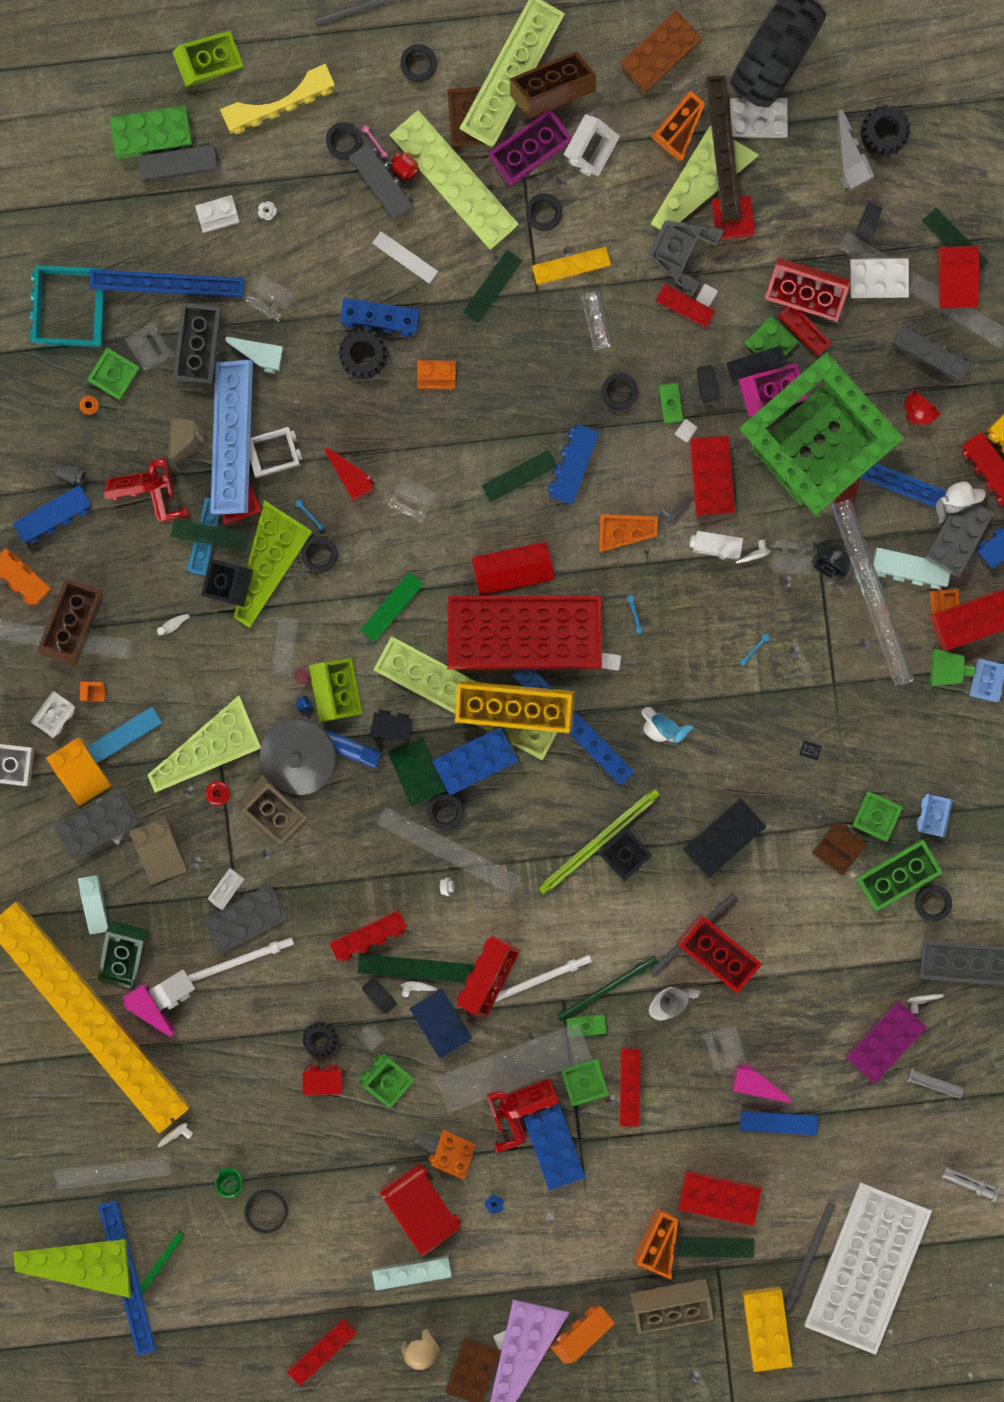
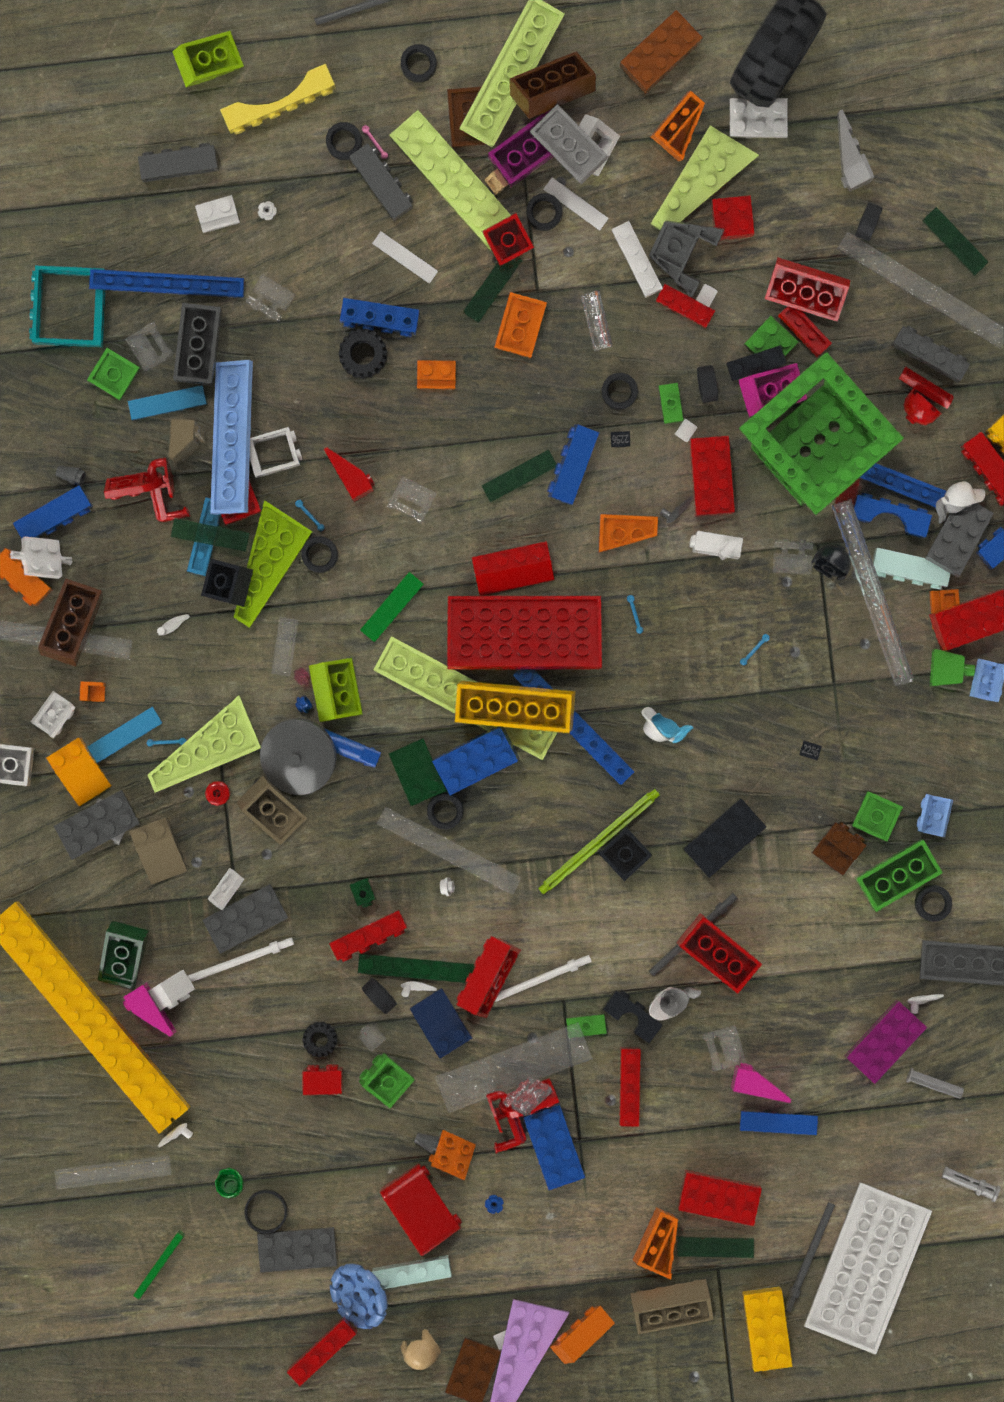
lime wing [13,1239,132,1298] -> none
light aqua slope [78,875,108,935] -> none
orange plate [79,395,99,415] -> none
blue tile [98,1200,157,1356] -> none
bright green brick [109,106,193,159] -> none
light aqua slope [225,337,284,374] -> none
black brick [370,709,413,742] -> none
red head [390,153,419,181] -> none
yellow plate [532,247,611,285] -> none
dark green bar [557,955,659,1022] -> none
bright green plate [561,1058,609,1107] -> none
white sticker [602,653,621,671] -> none
dark brown tile [706,75,741,223] -> none
white bar [736,540,771,564] -> none
white plate [850,258,909,298] -> none
black tyre [860,105,911,156] -> none
red slope [936,246,979,309] -> none
none -> white plate [10,537,72,579]
none -> dark azure tile [128,385,207,421]
none -> dark azure hinge [146,738,187,747]
none -> dark grey plate [257,1227,337,1273]
none -> medium blue plate [330,1264,388,1329]
none -> dark green brick [350,878,376,908]
none -> red brick [481,213,534,266]
none -> tan tile [485,169,508,195]
none -> orange plate [494,292,547,358]
none -> clear plate [503,1077,552,1116]
none -> light grey plate [530,104,609,184]
none -> white sticker [543,178,609,230]
none -> black arch [602,989,663,1043]
none -> black sticker [611,431,630,447]
none -> white plate [612,221,663,298]
none -> blue arch [850,493,932,538]
none -> red tile [899,367,954,409]

